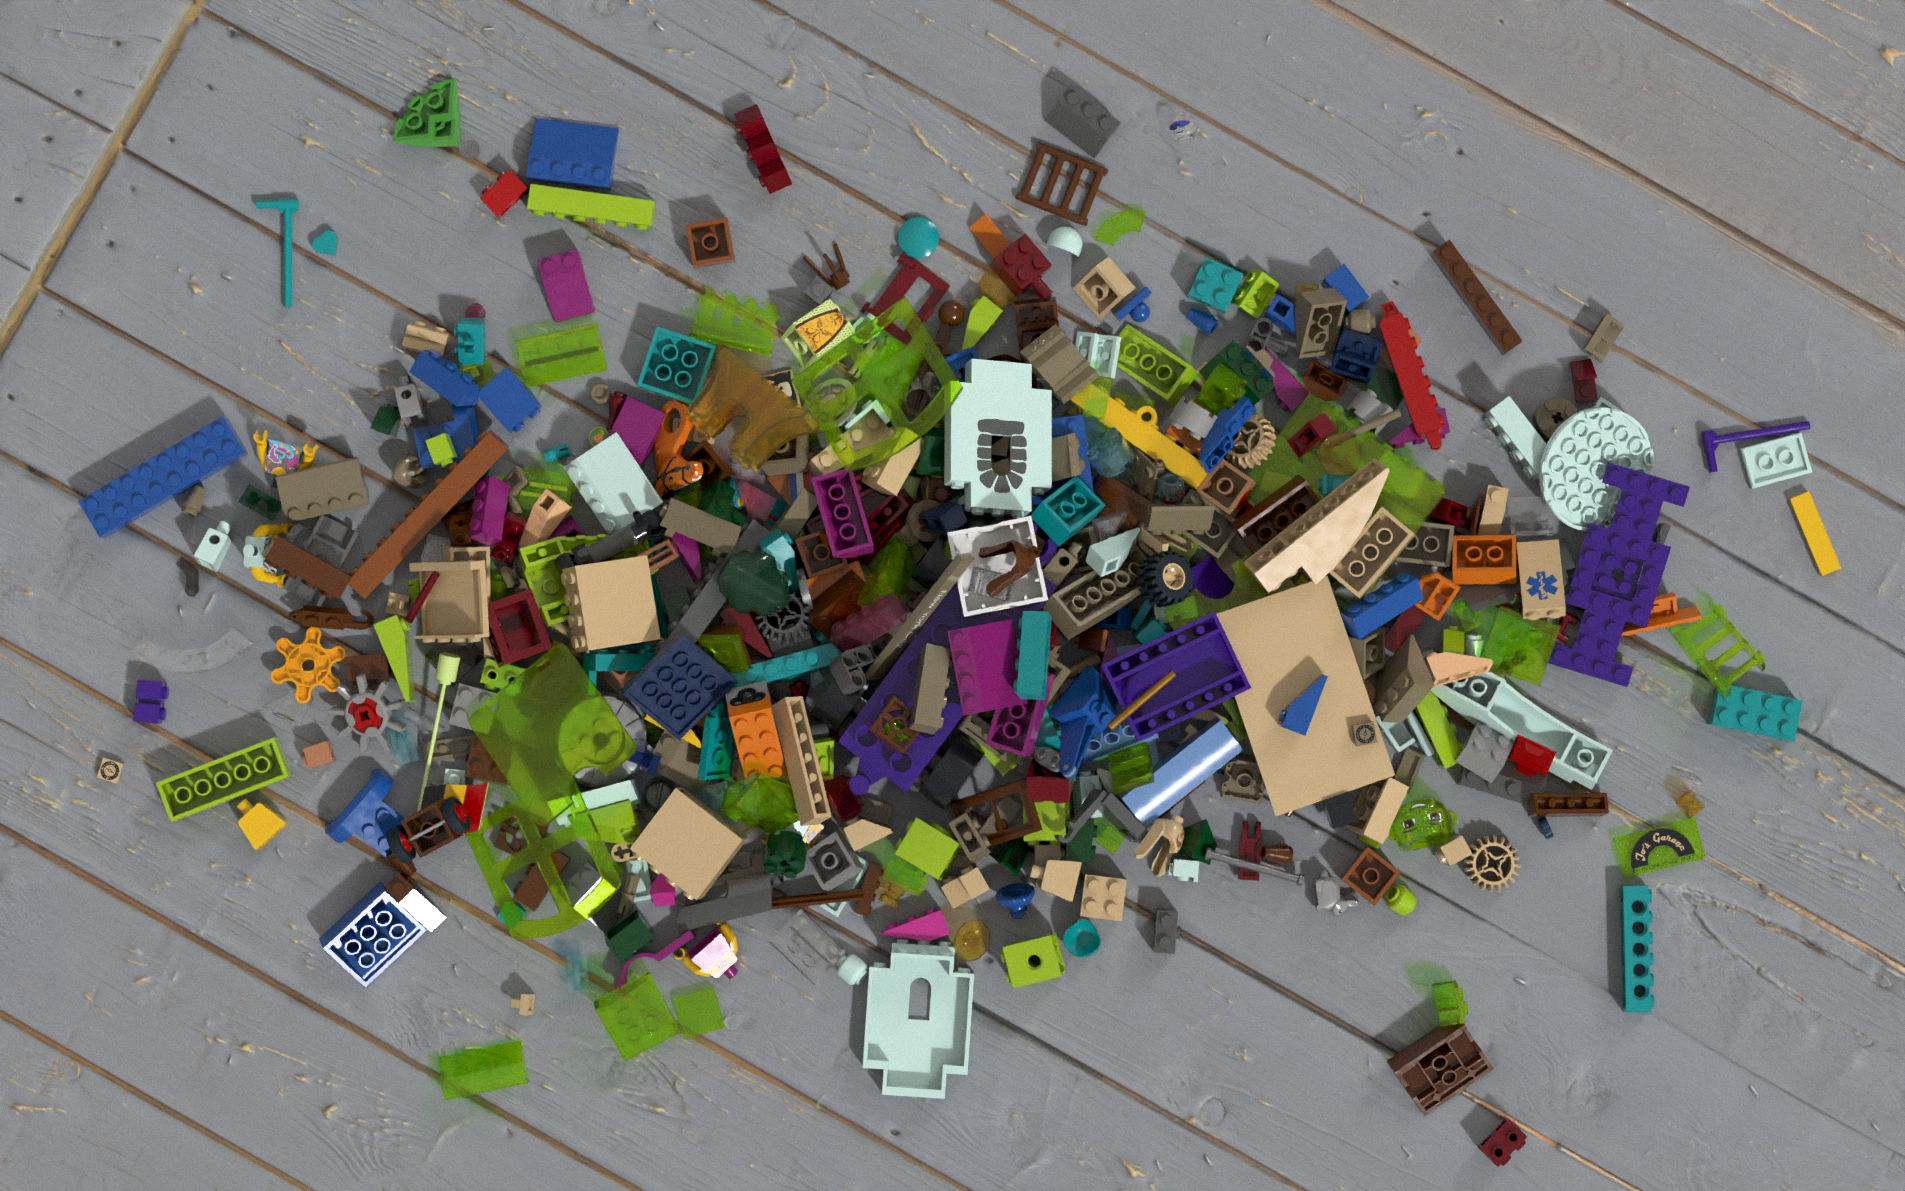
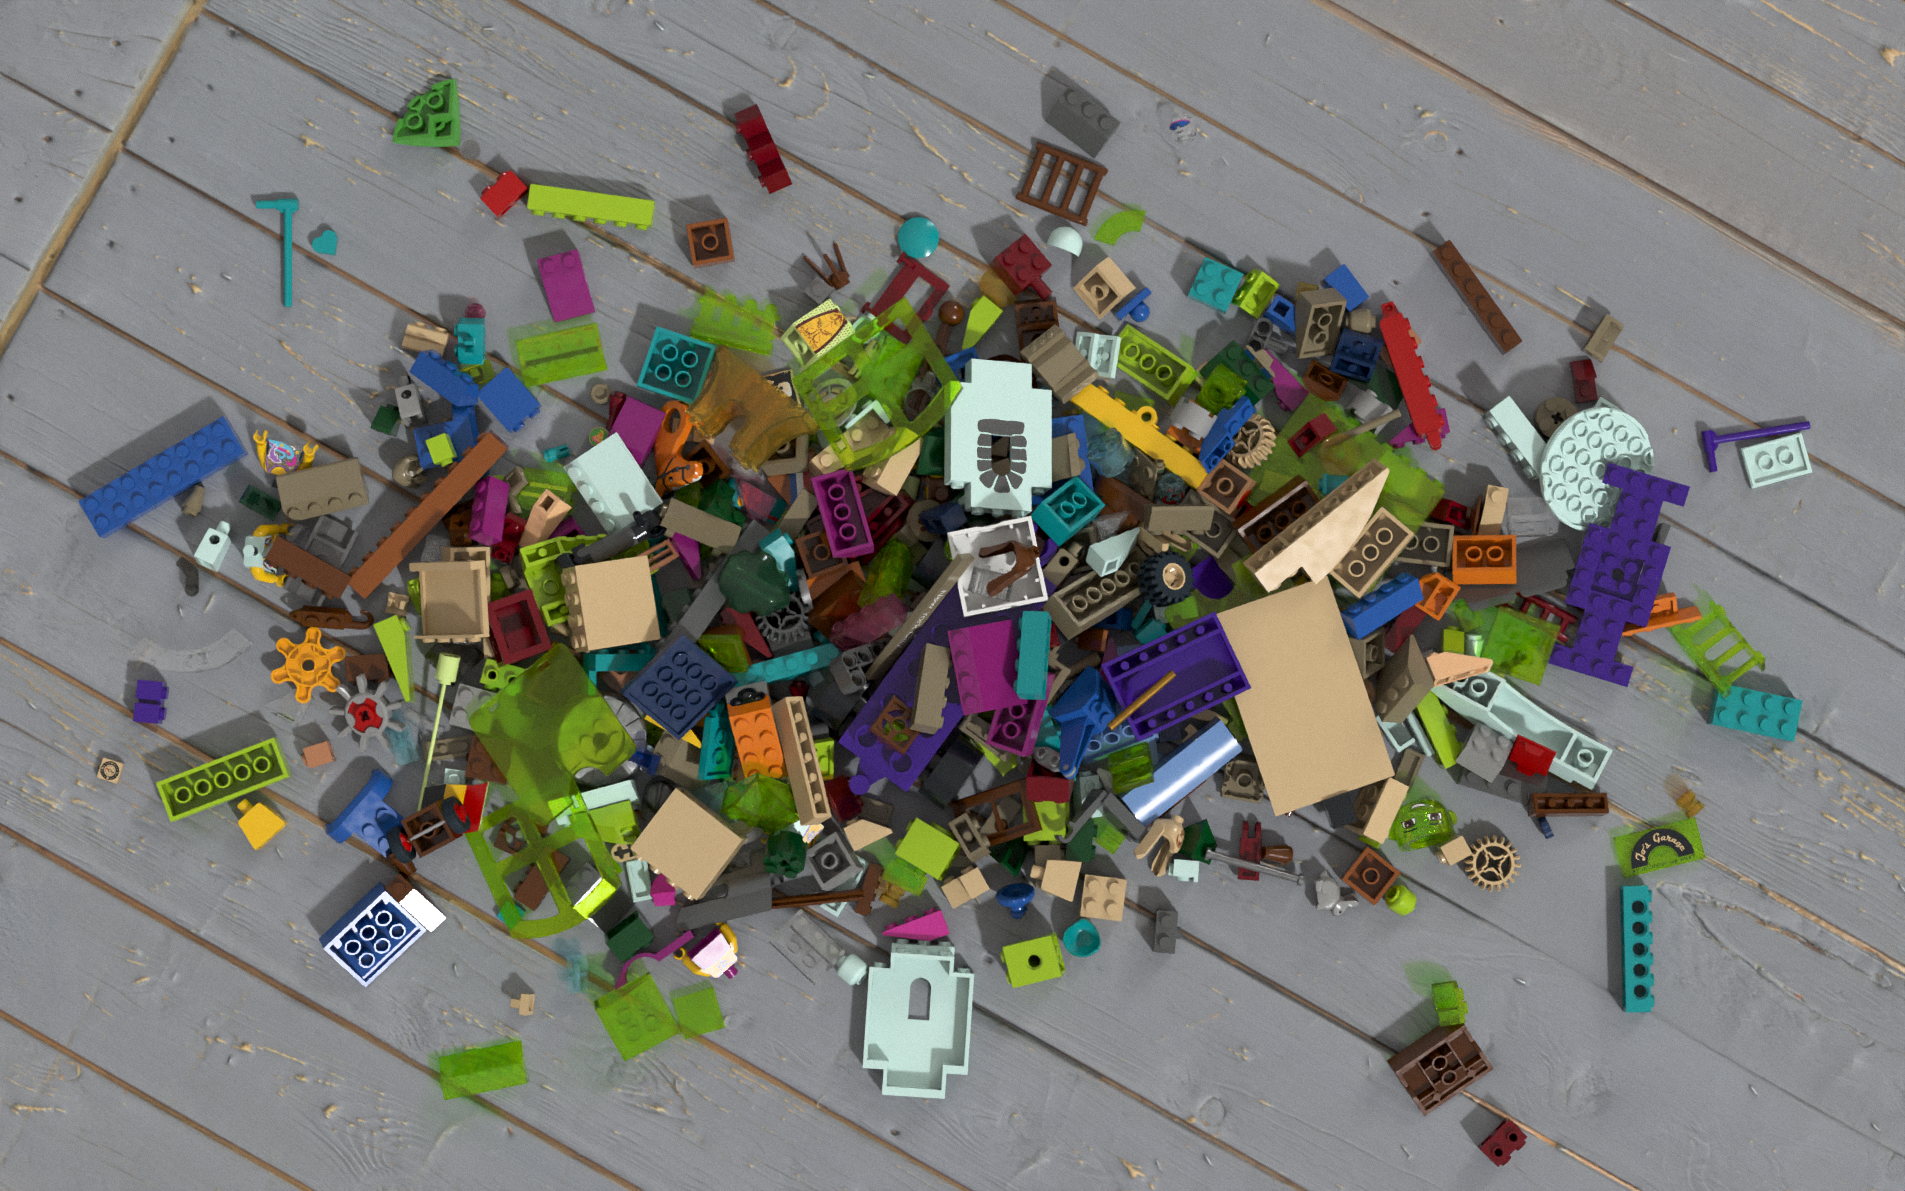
dark red bar [405,571,440,623] -> none
blue slope [526,118,619,190] -> none
dark tan axle [617,872,640,915] -> none
clear yellow dish [954,920,990,961] -> none
orange slope [969,214,1010,259] -> none
clear neon green tile [1083,376,1113,420] -> none
blue cone [1186,308,1218,335] -> none
blue slope [1278,674,1328,736] -> none
dark tan tile [1352,721,1377,746] -> none
tan panel [1516,539,1566,620] -> none
yellow tile [1788,491,1841,576] -> none

